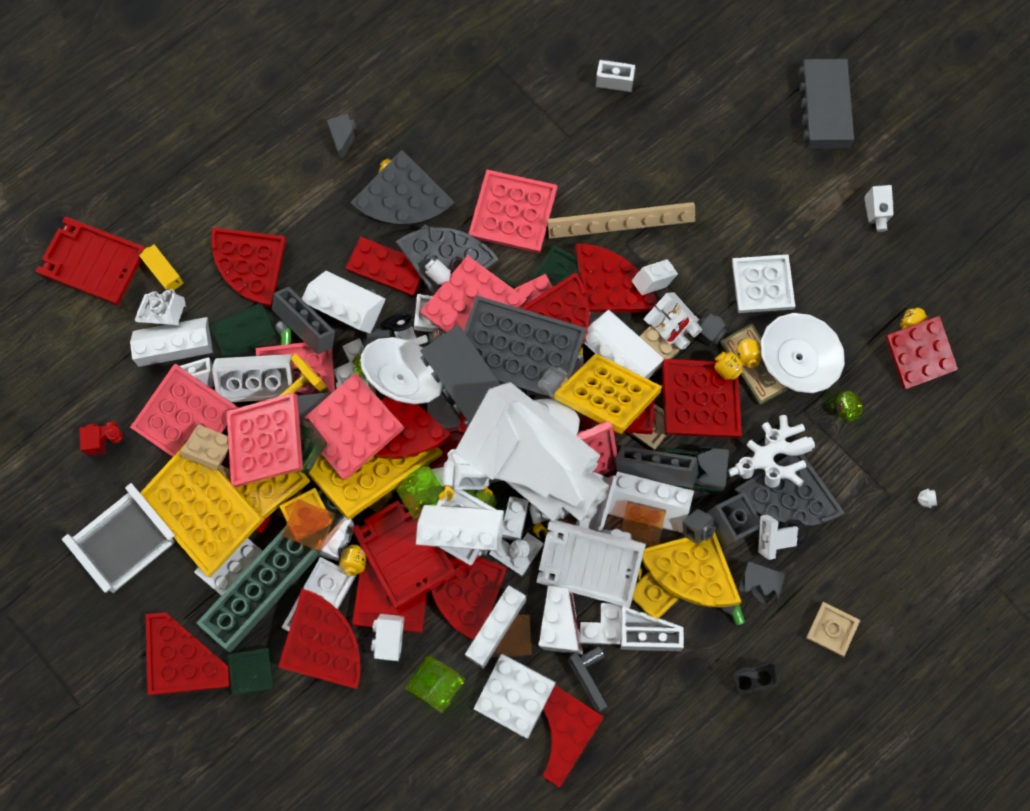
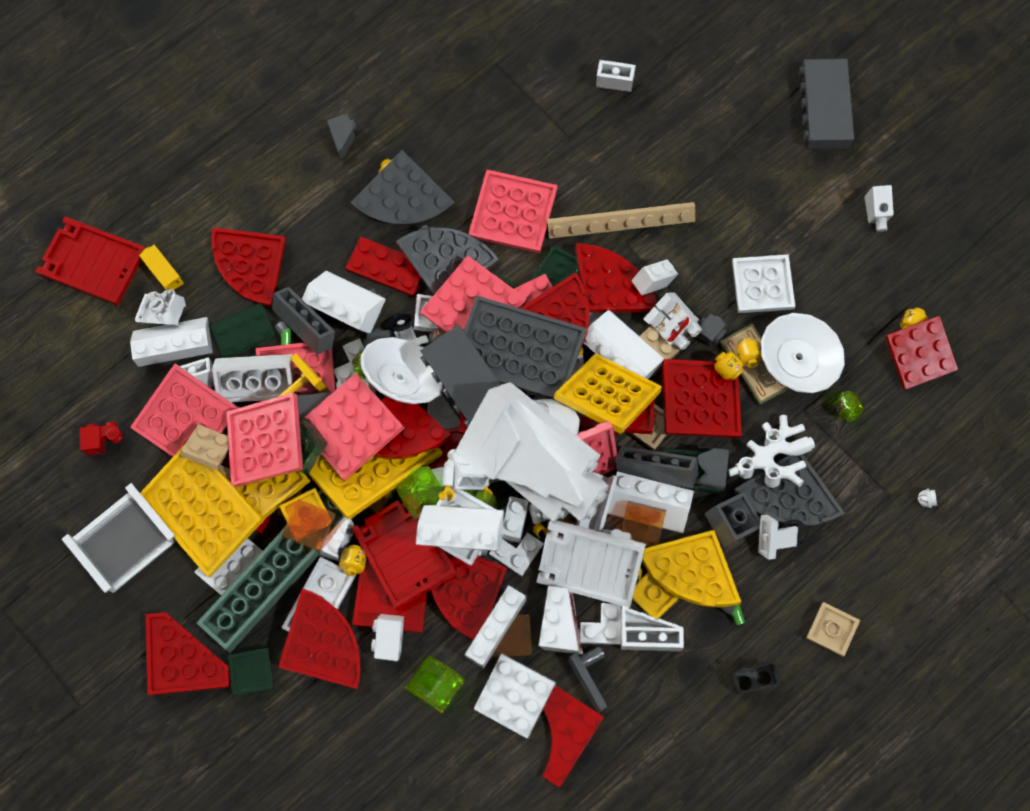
white brick [425,259,451,286] -> none
white plate [510,540,530,560] -> none
clear brick [537,365,568,399] -> none
dark grey brick [683,509,716,545] -> none
dark grey piece [738,562,785,606] -> none

